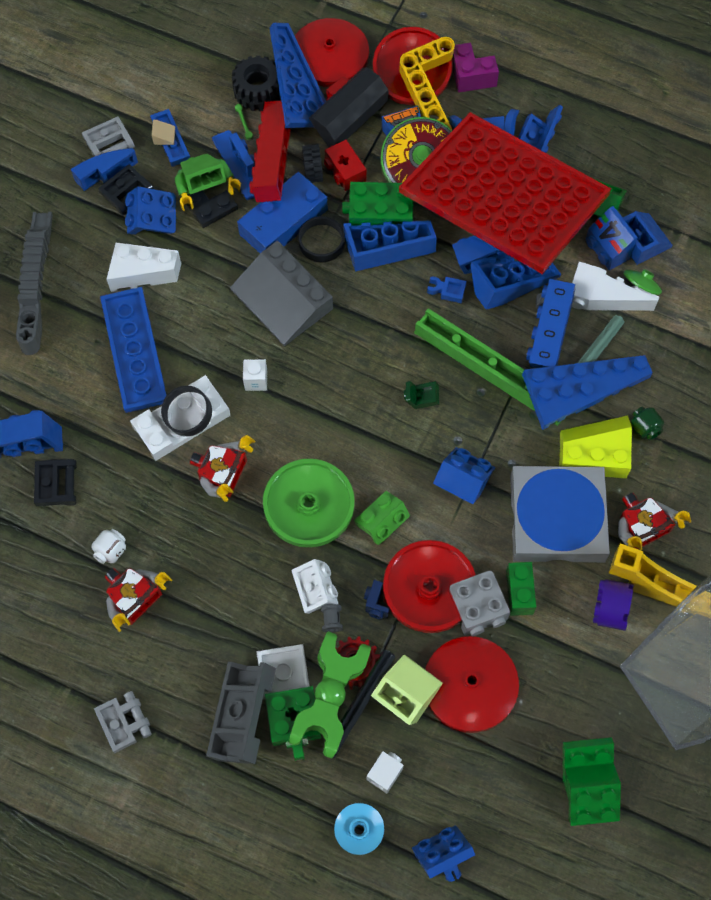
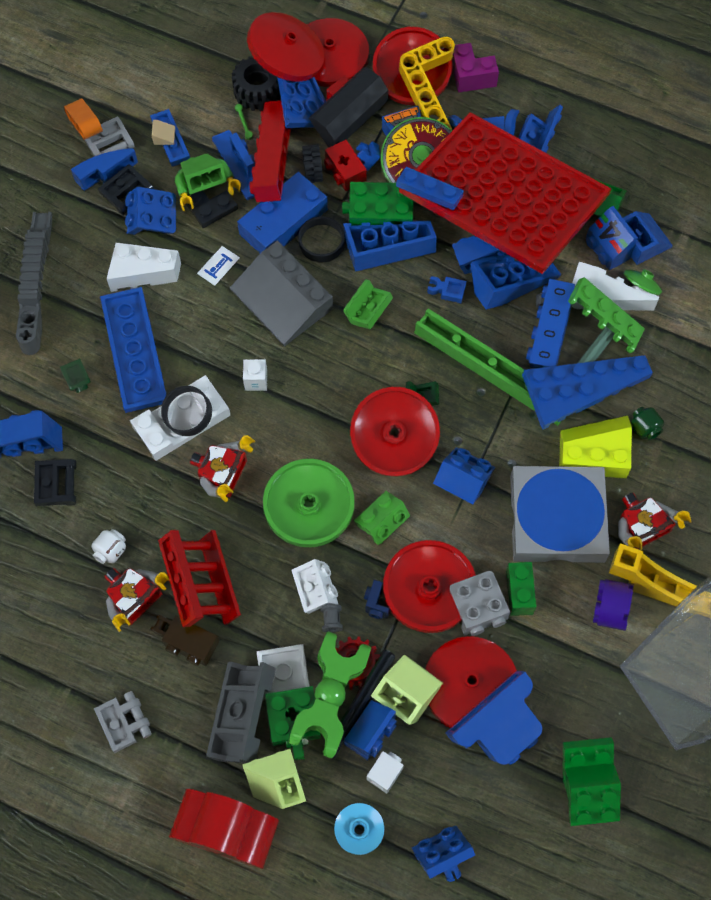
none -> dark green bracket [60,358,91,393]
none -> orange beam [64,98,103,140]
none -> dark brown brick [150,615,220,666]
none -> red fence [158,530,241,627]
none -> red brick [169,789,279,869]
none -> white sticker [197,246,240,286]
none -> yellowish green slope [242,749,306,809]
none -> red dish [247,12,325,82]
none -> bright green bracket [343,279,393,329]
none -> blue slope [344,700,397,761]
none -> red dish [350,387,440,477]
none -> blue tile [356,141,381,170]
none -> blue plate [396,167,464,211]
none -> blue brick [446,671,542,765]
none -> bright green hinge [568,277,645,353]

